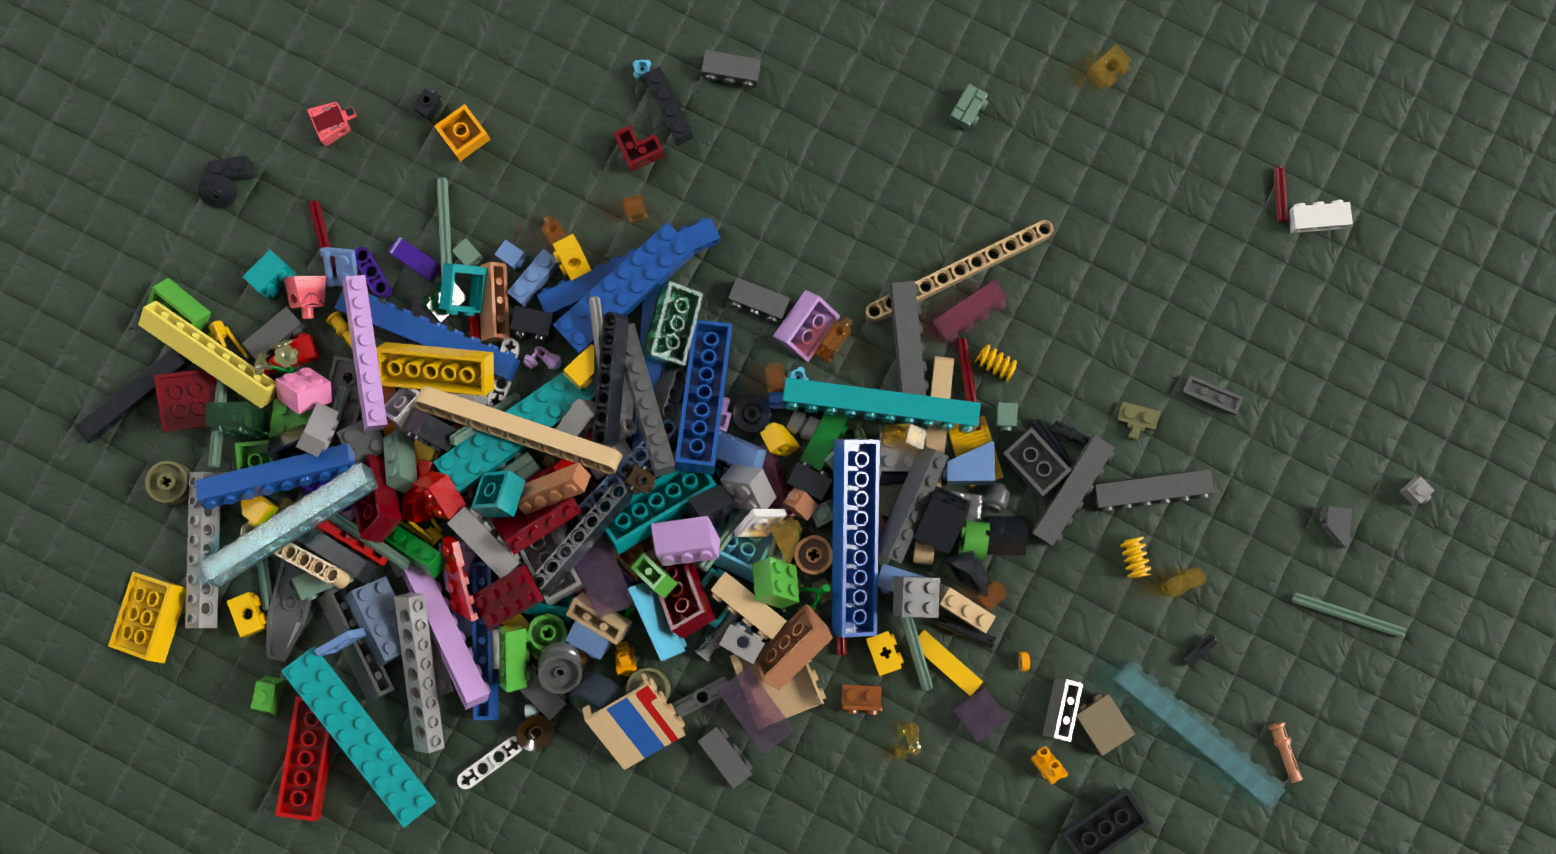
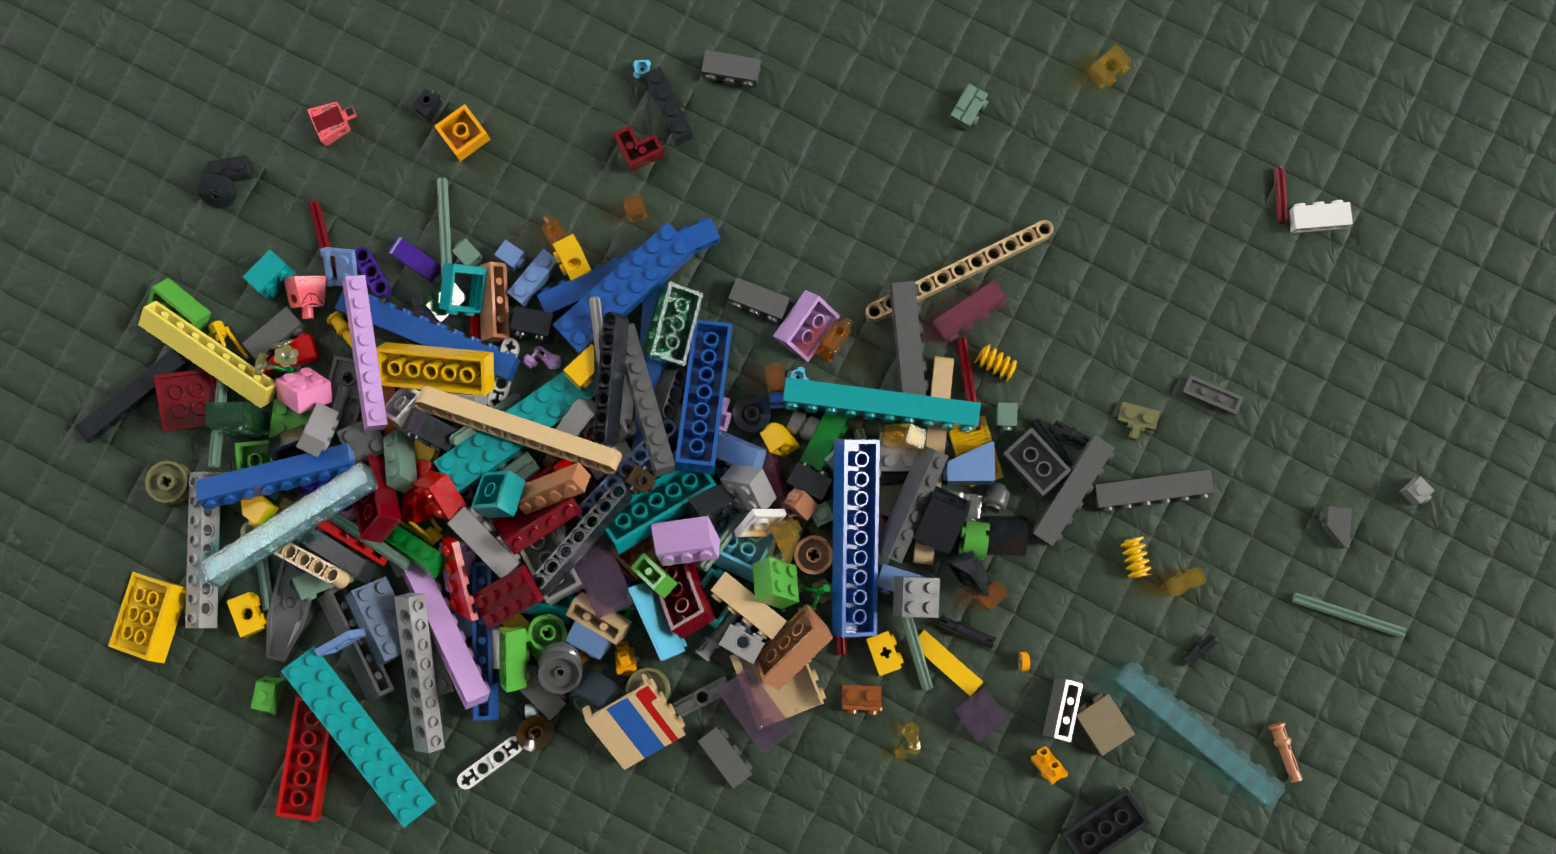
tan brick [939,584,996,633] -> none

